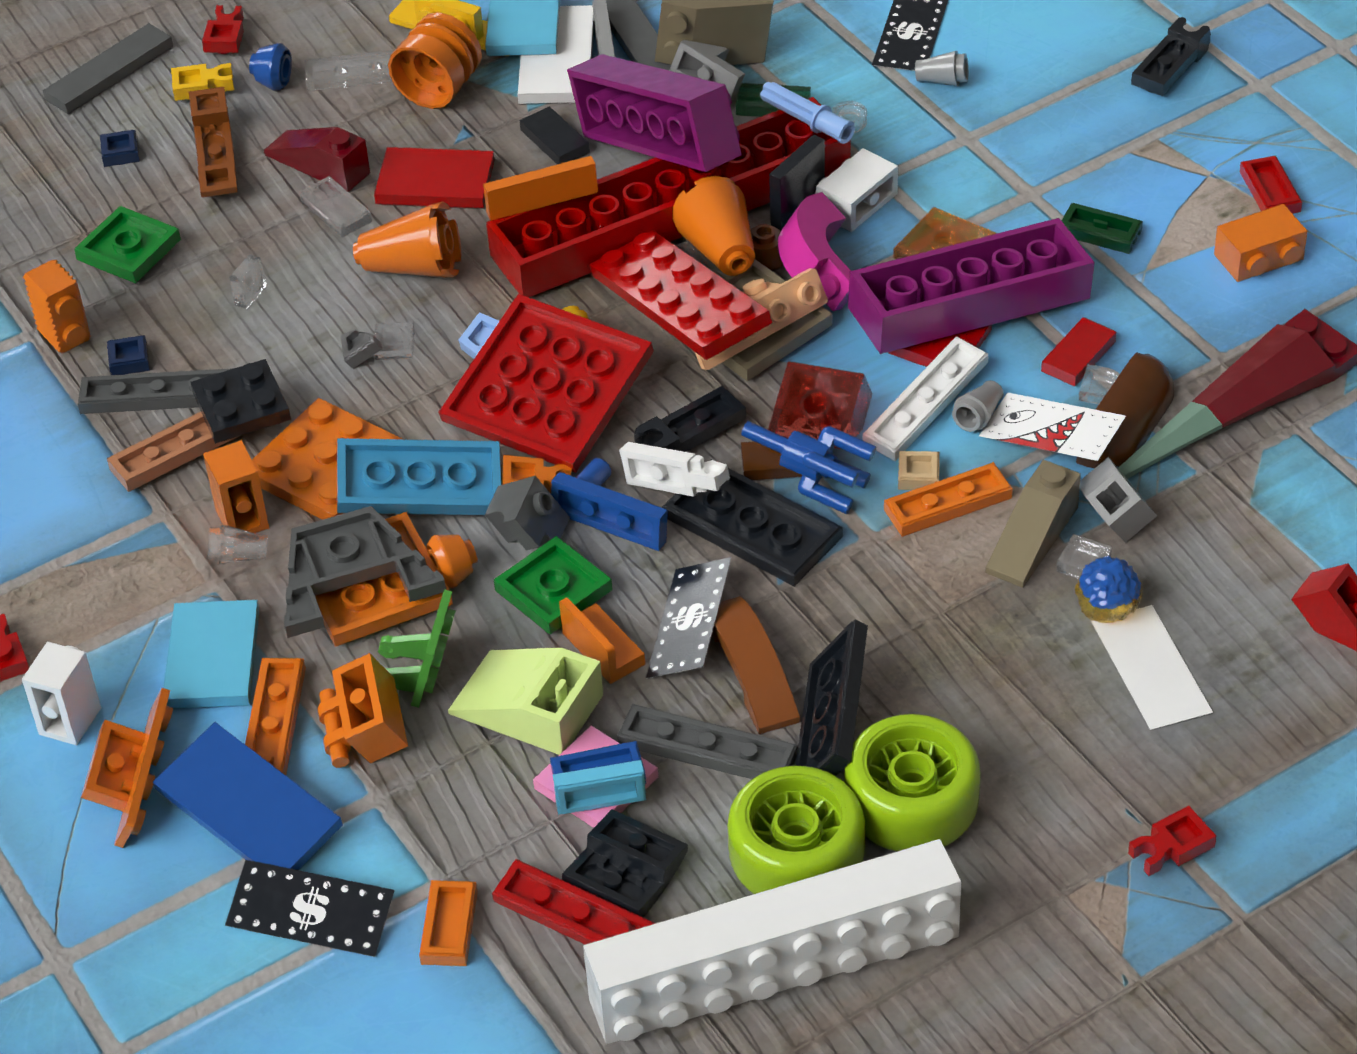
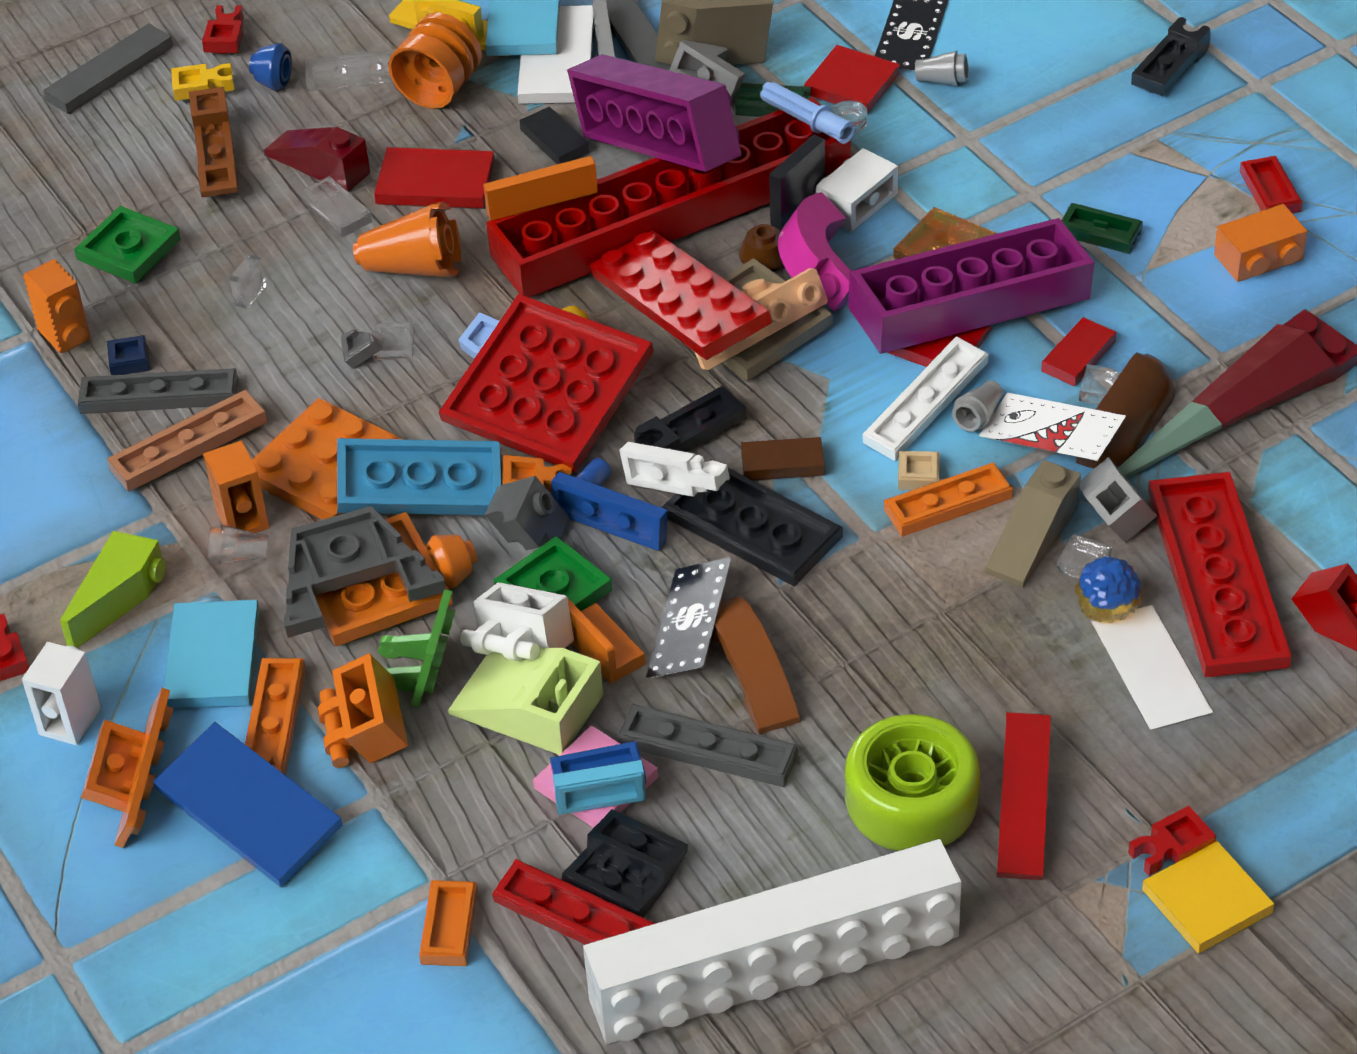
dark blue tile [100,130,140,167] -> none
black plate [190,359,291,444] -> none
black sticker [225,860,395,957] -> none
orange cone [673,176,755,276] -> none
lime wheel [727,766,865,894] -> none
blue plant [741,421,877,514] -> none
clear red slope [768,361,873,449] -> none
black tile [795,619,868,776] -> none
none -> lime slope [60,531,166,648]
none -> white brick [460,582,574,662]
none -> red tile [804,45,900,114]
none -> red slope [997,712,1051,880]
none -> yellow tile [1142,841,1274,954]
none -> red plate [1148,472,1292,678]

